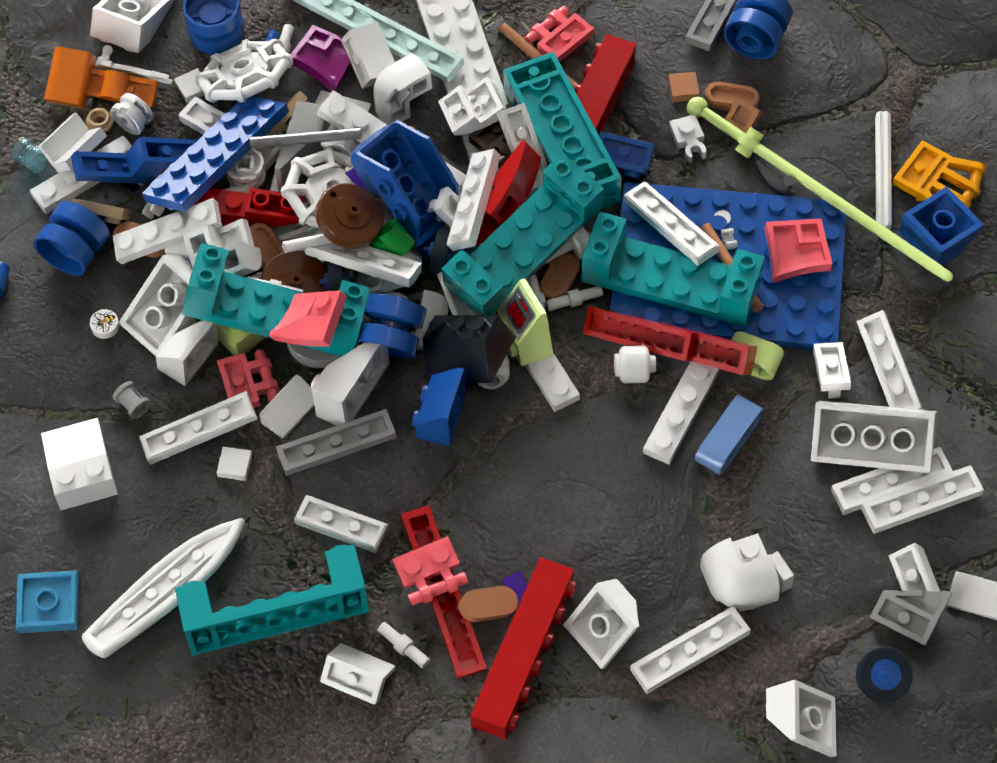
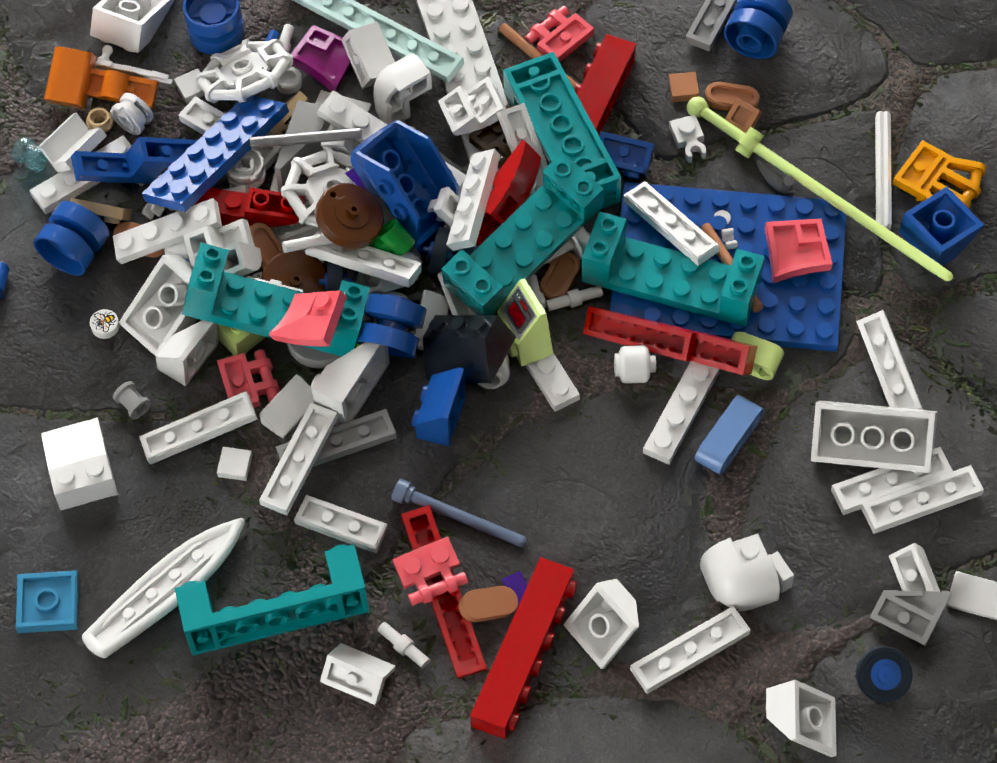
white plate [813,342,851,399] -> none
none -> white plate [259,402,338,515]
none -> white tile [276,67,302,94]
none -> sand blue piece [391,478,527,547]

